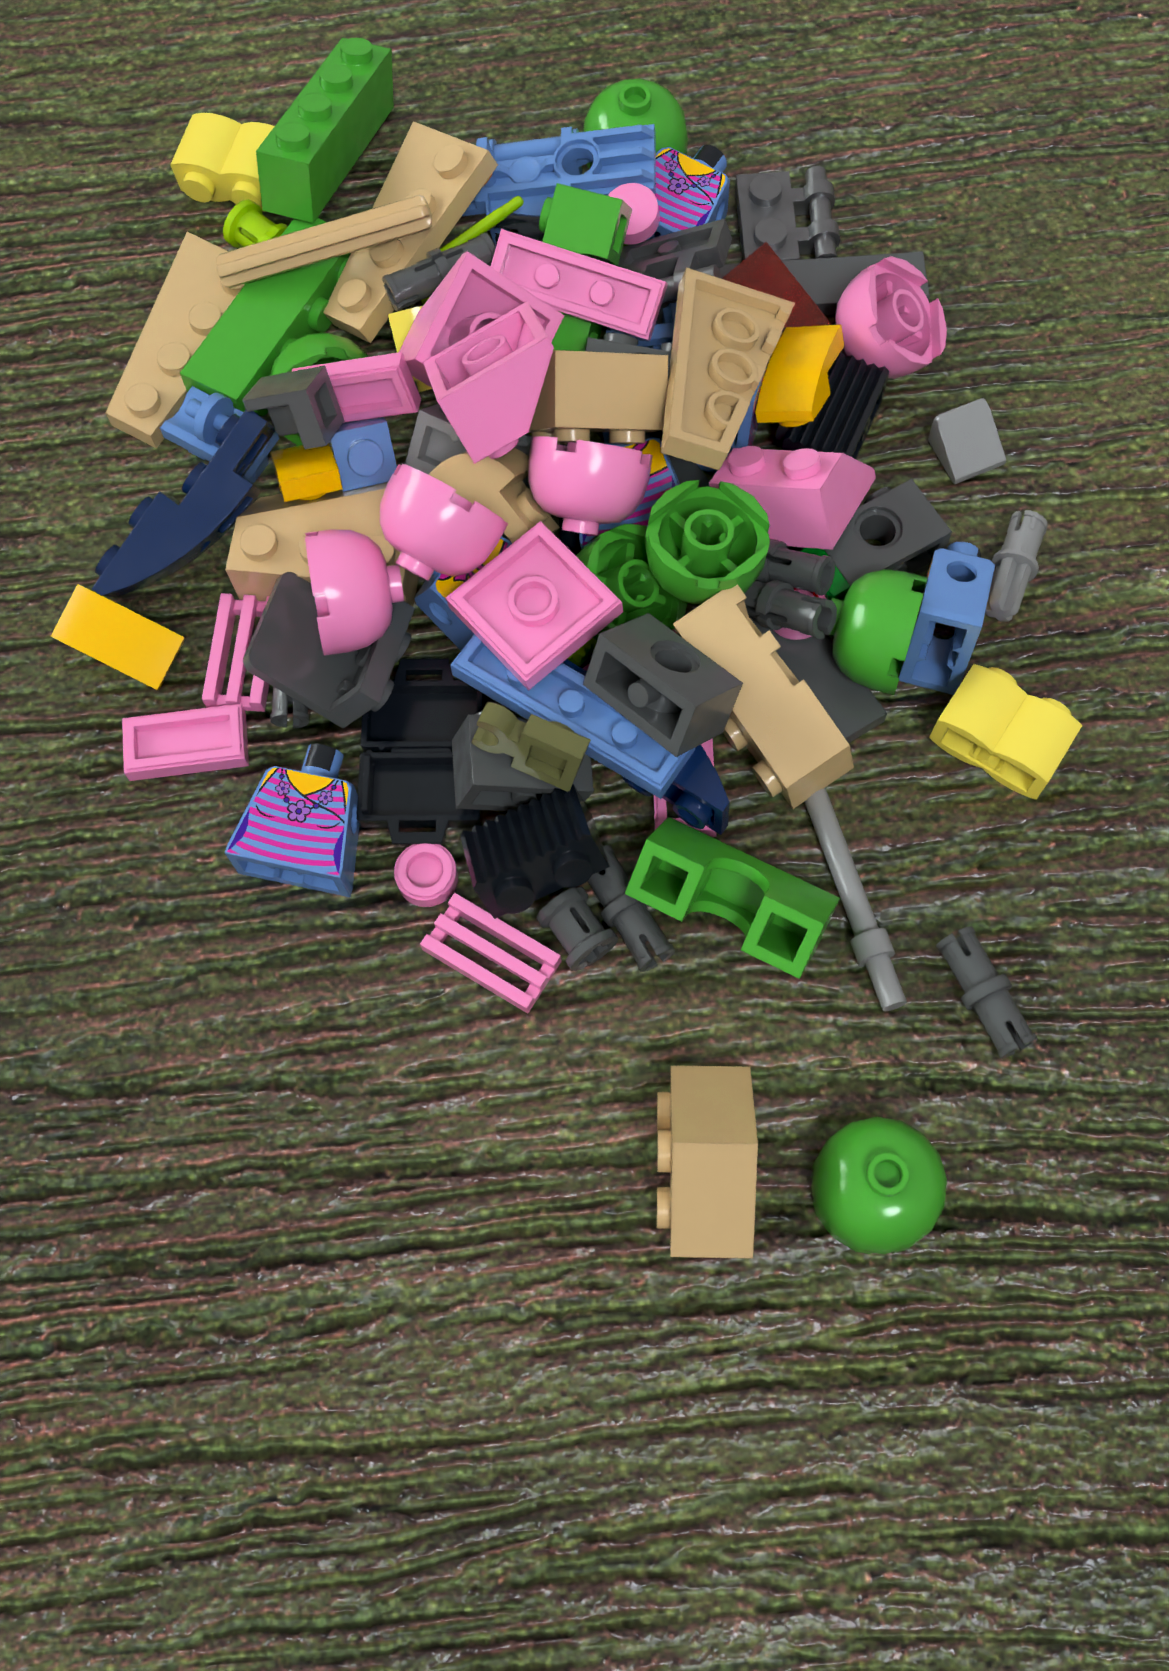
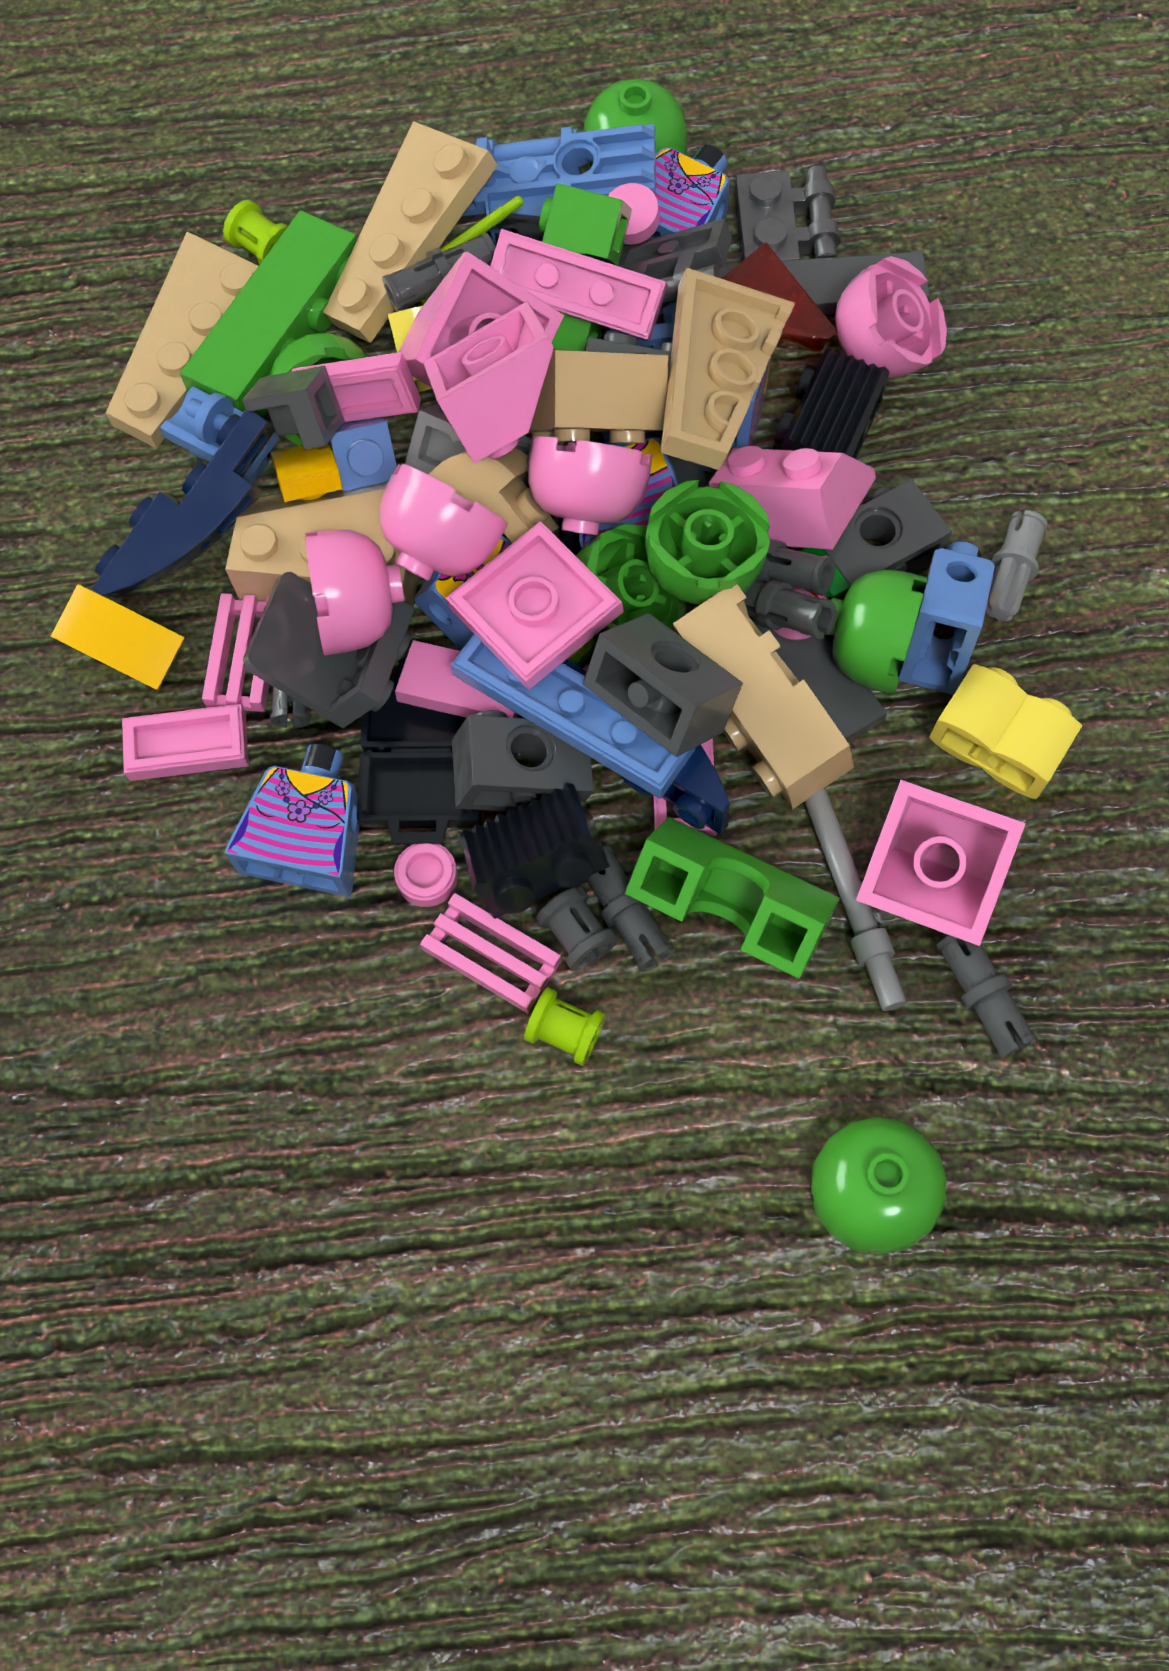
light yellow brick [170,113,275,212] -> none
tan axle [216,195,432,288] -> none
bright green brick [256,37,394,223] -> none
olive plate [472,702,591,792] -> none
tan brick [657,1066,758,1258] -> none
yellow slope [755,325,844,427] -> none
light grey slope [928,398,1006,484] -> none
none -> bright pink tile [395,640,518,718]
none -> lime bush [524,987,606,1066]
none -> bright pink slope [856,780,1026,946]

